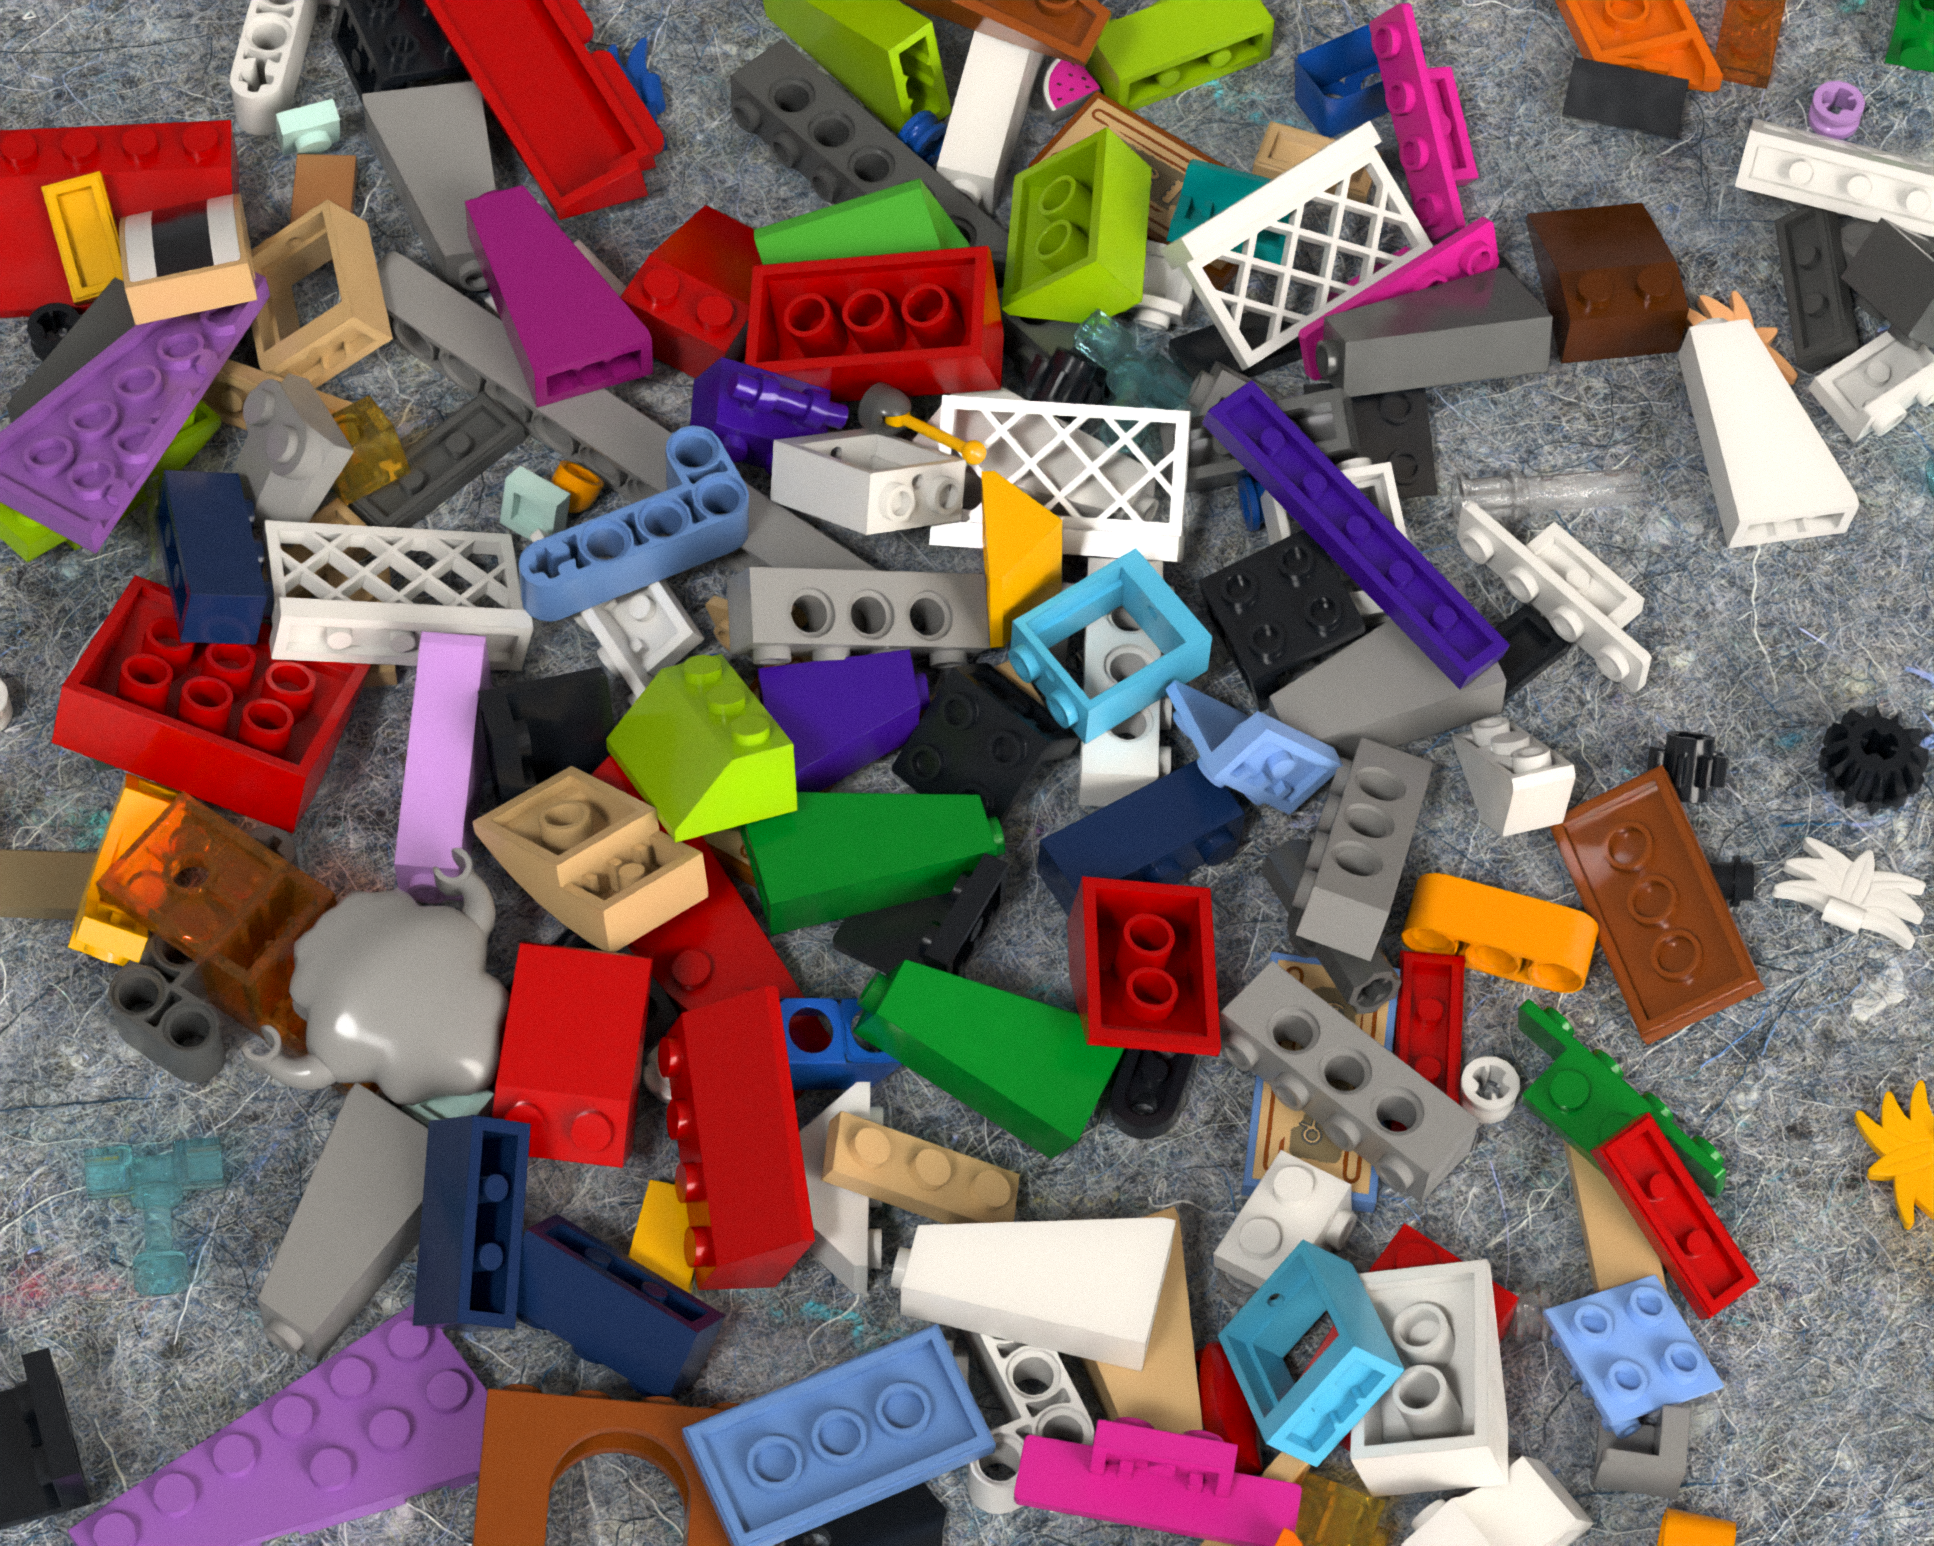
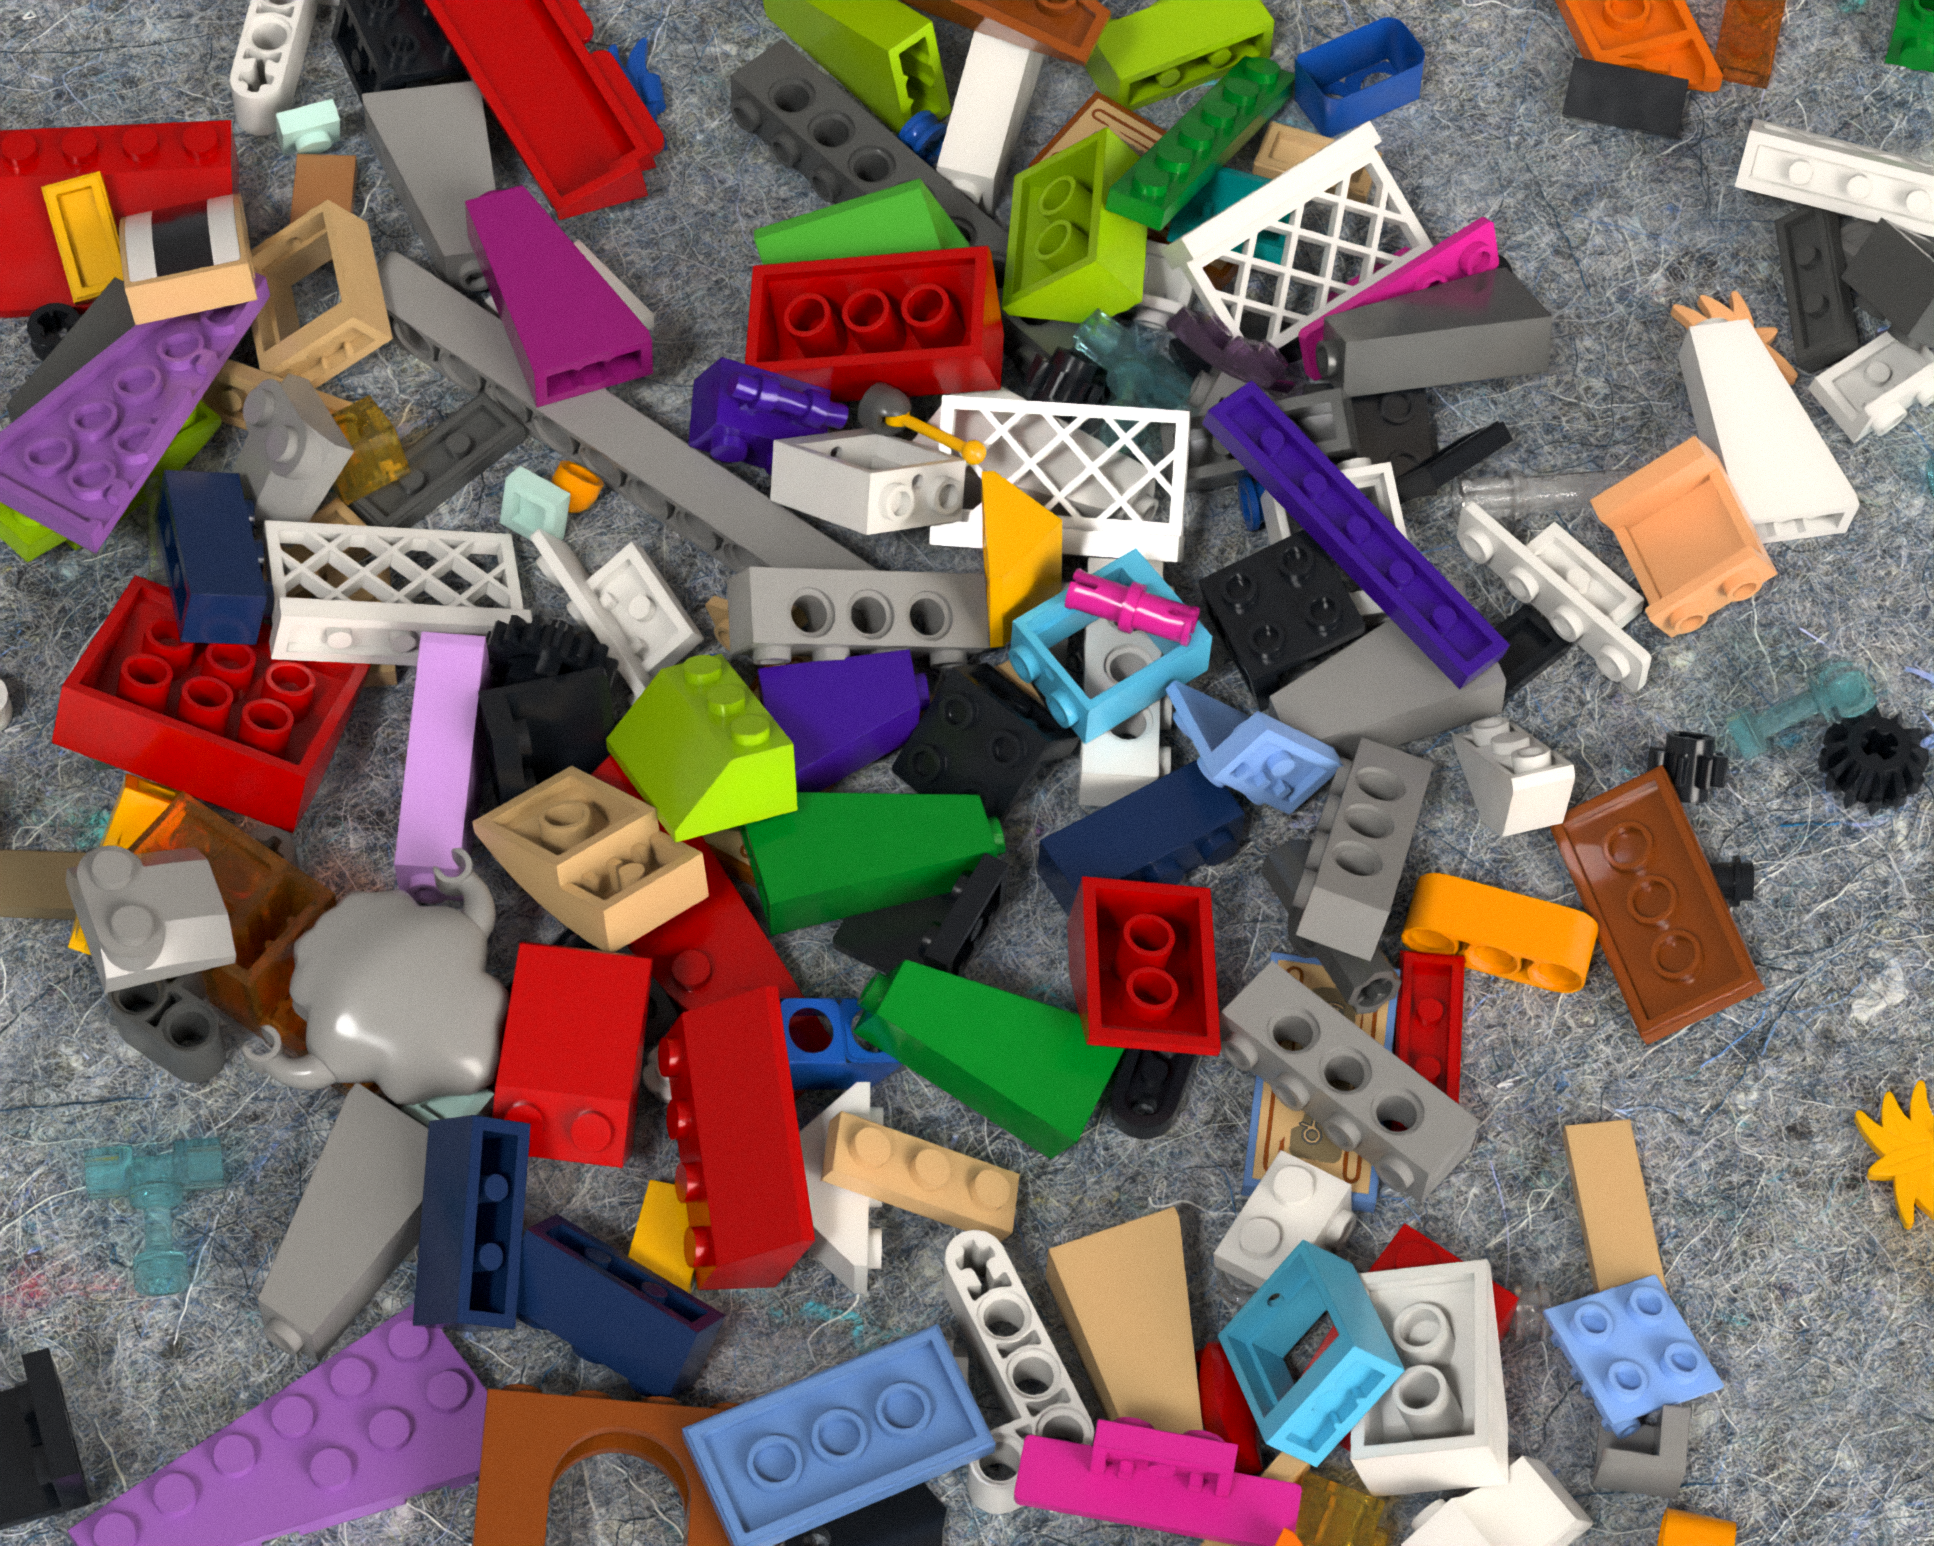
medium blue beam [518,425,749,622] -> none
red slope [620,205,763,379] -> none
white slope [891,1217,1176,1372] -> none
dark pink tile [1042,58,1101,124] -> none
dark pink bracket [1369,3,1479,244] -> none
white bush [1459,1056,1520,1124] -> none
green bracket [1518,999,1726,1198] -> none
reddish brown slope [1526,203,1689,364] -> none
red tile [1590,1112,1759,1320] -> none
white piece [1772,837,1926,950] -> none
lavender bush [1808,81,1865,139] -> none
none -> light grey slope [65,846,236,993]
none -> black gear [486,615,620,700]
none -> dark pink pin [1065,568,1200,647]
none -> green plate [1105,55,1295,231]
none -> clear purple slope [1165,307,1295,394]
none -> black tile [1395,421,1513,505]
none -> light nougat panel [1590,435,1778,638]
none -> clear light blue bar [1723,657,1876,762]

